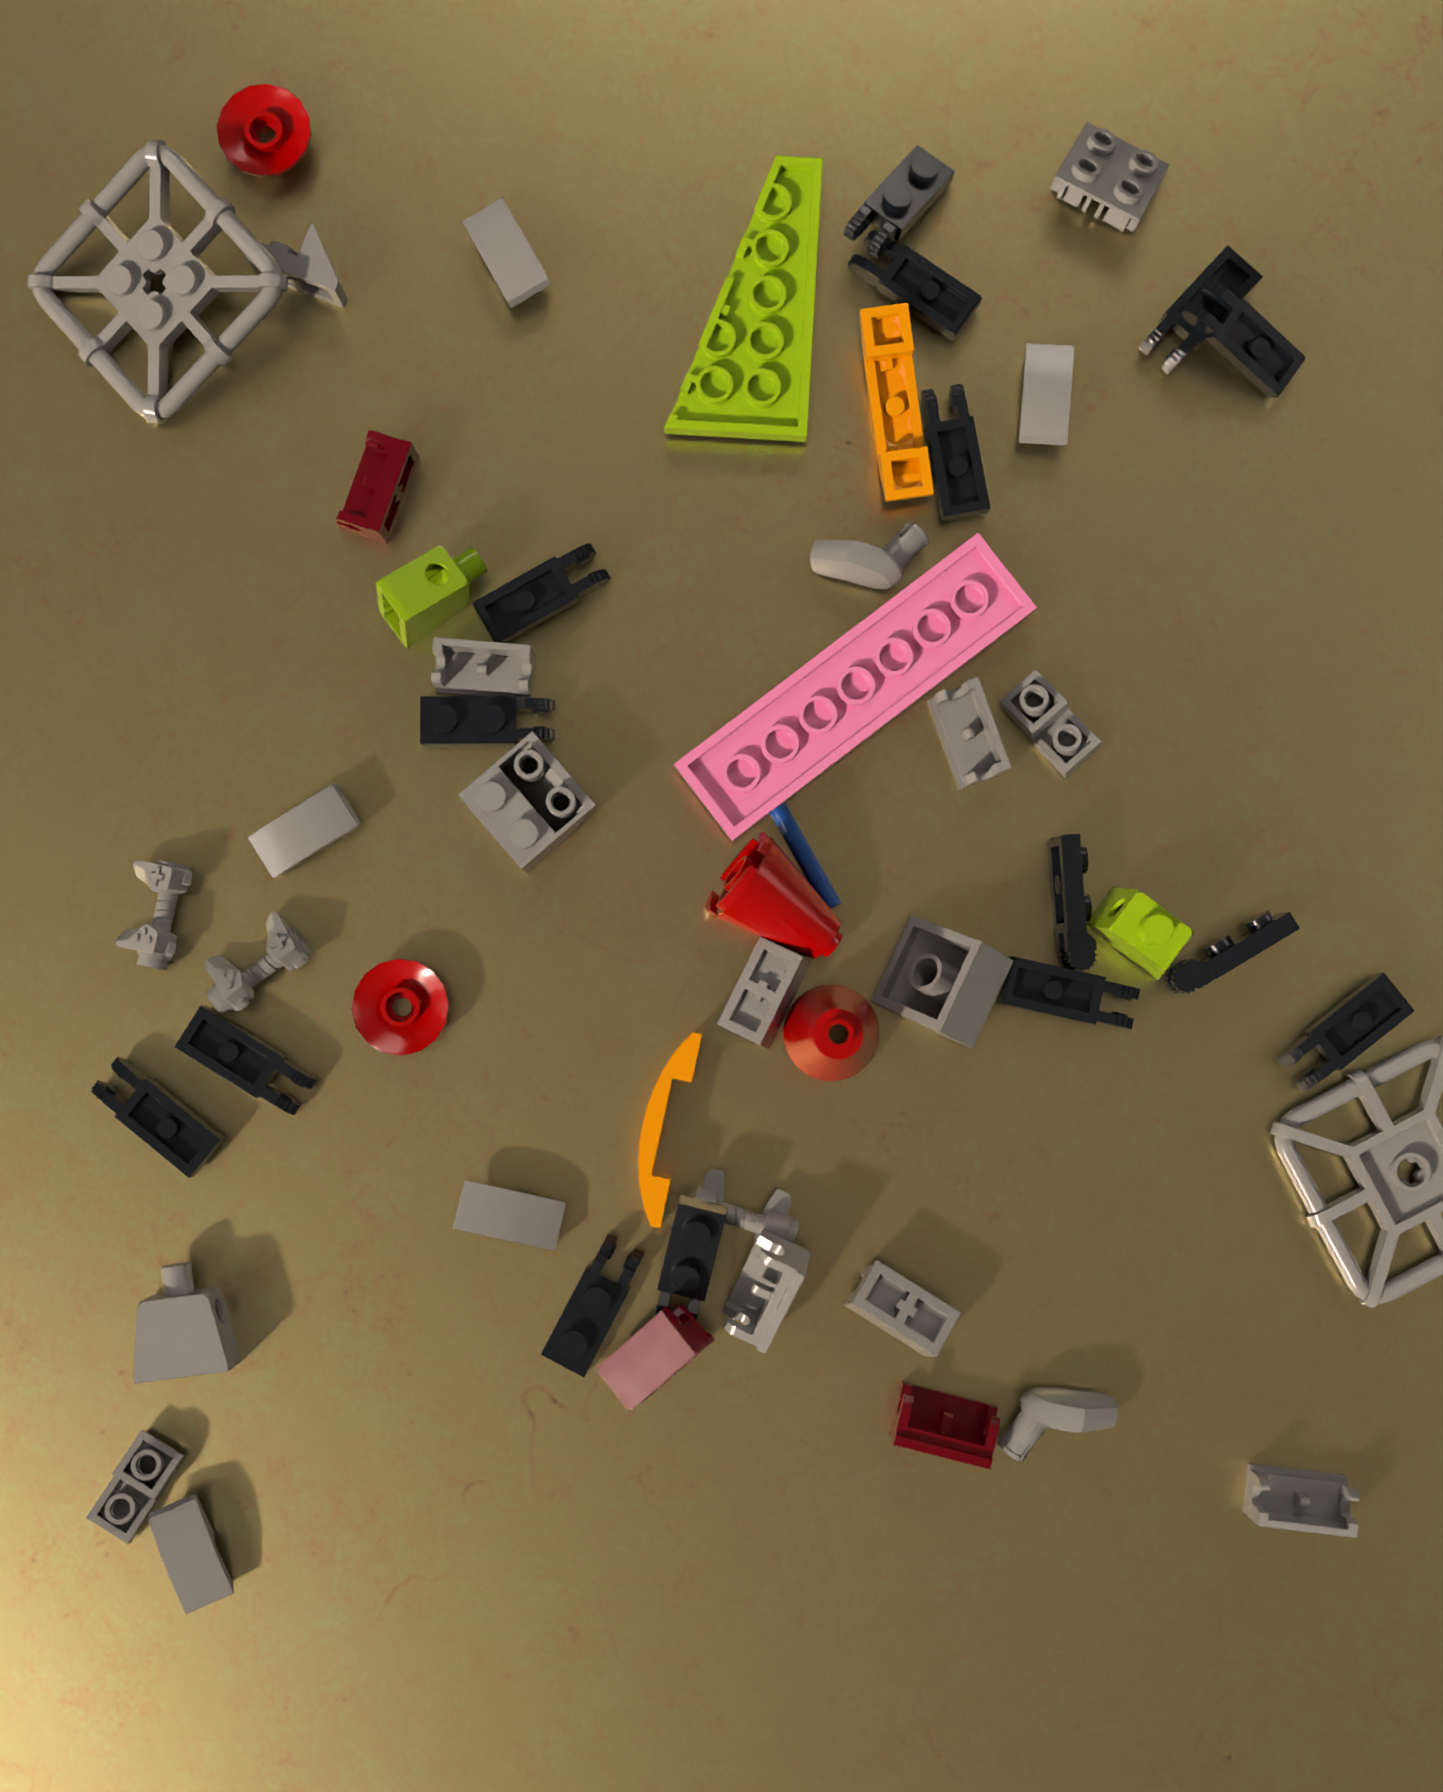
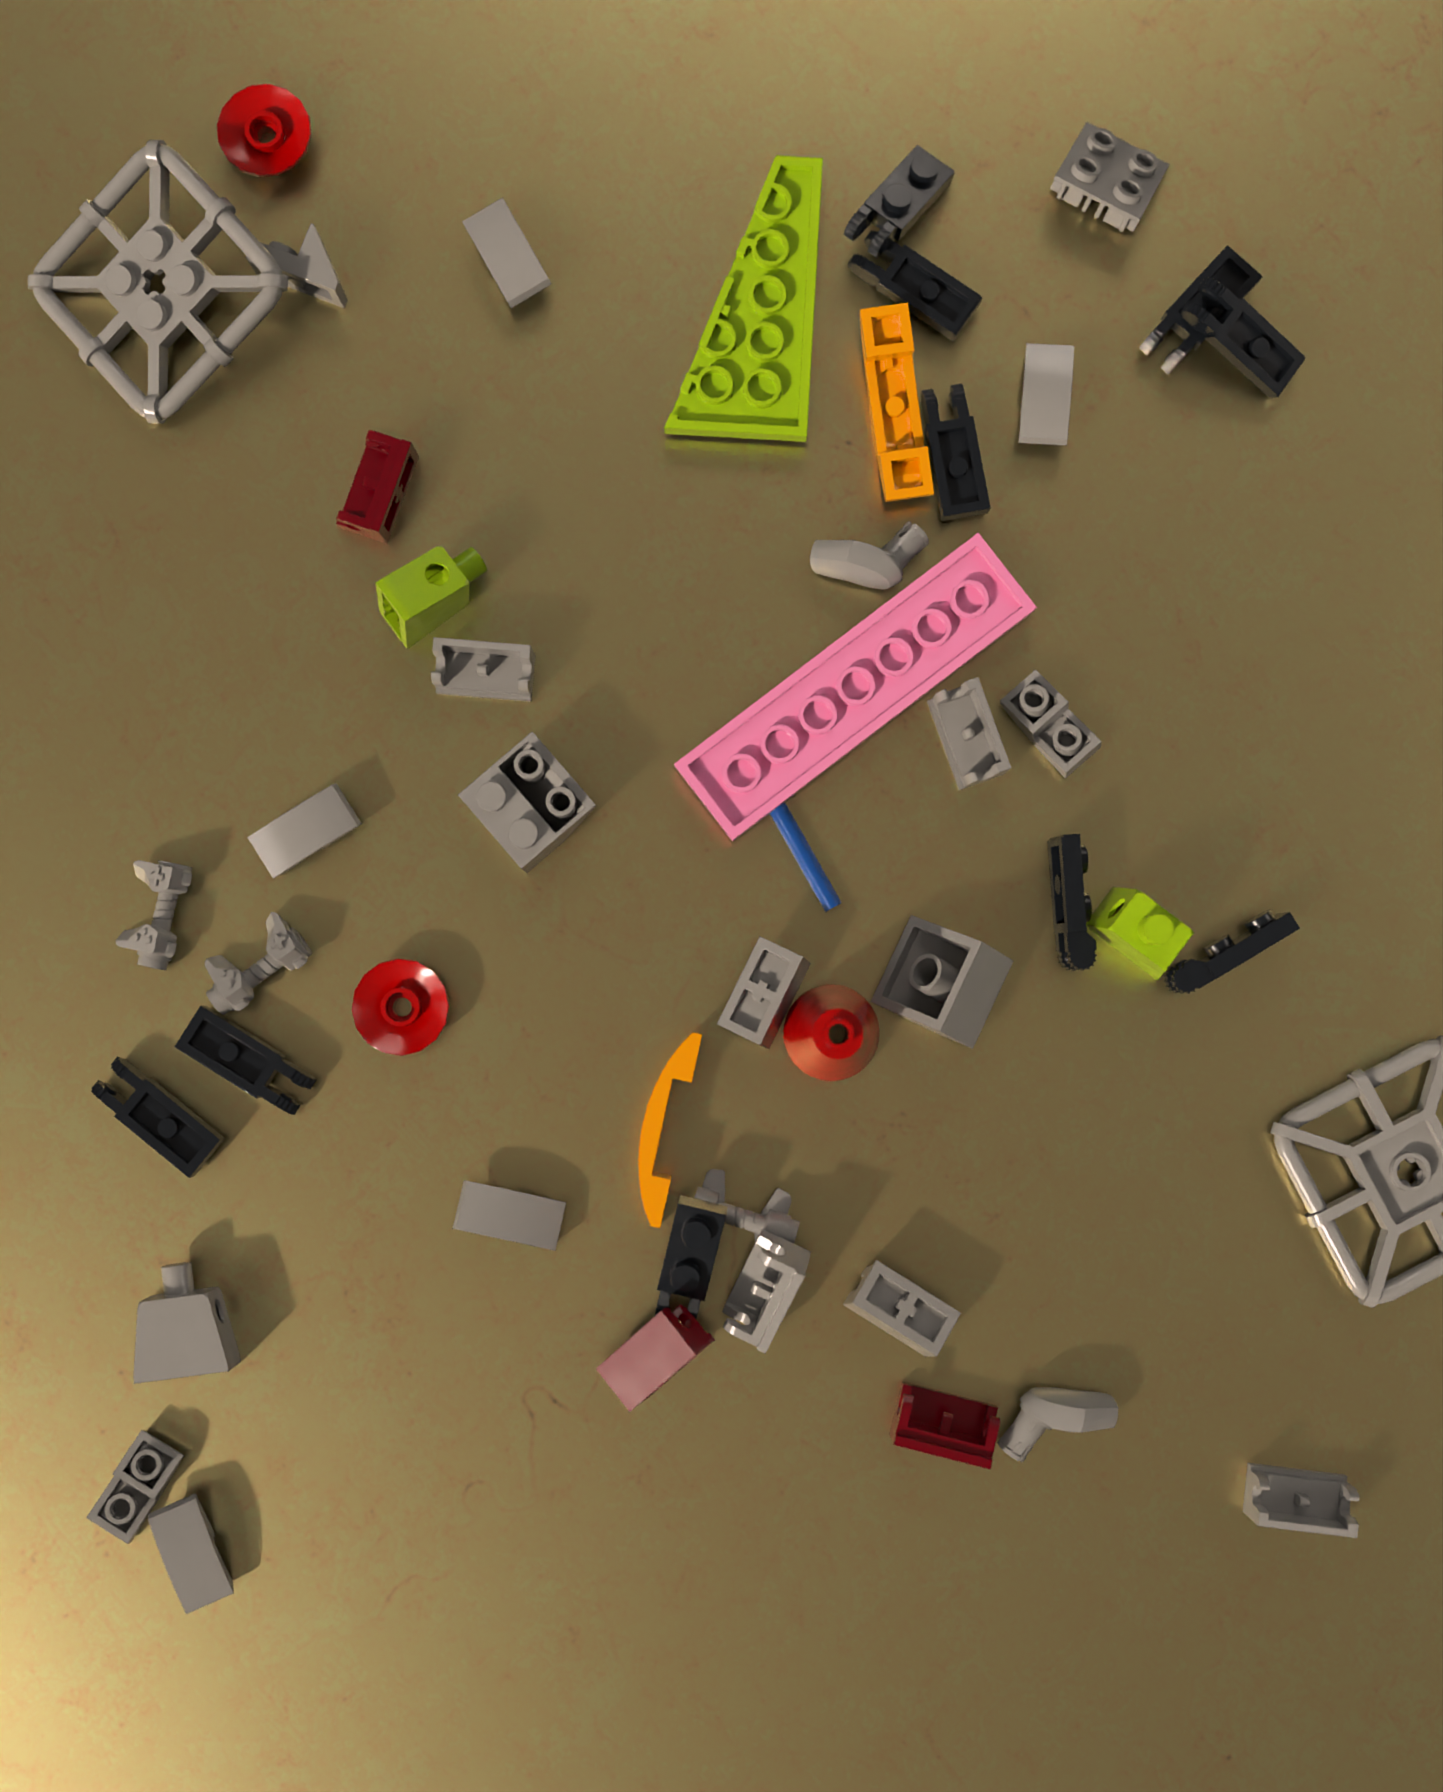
black hinge [420,696,555,747] -> none
black hinge [472,543,611,643] -> none
black hinge [541,1233,645,1377] -> none
red cone [705,832,843,959] -> none
black hinge [998,956,1140,1029] -> none
black hinge [1277,972,1415,1091] -> none

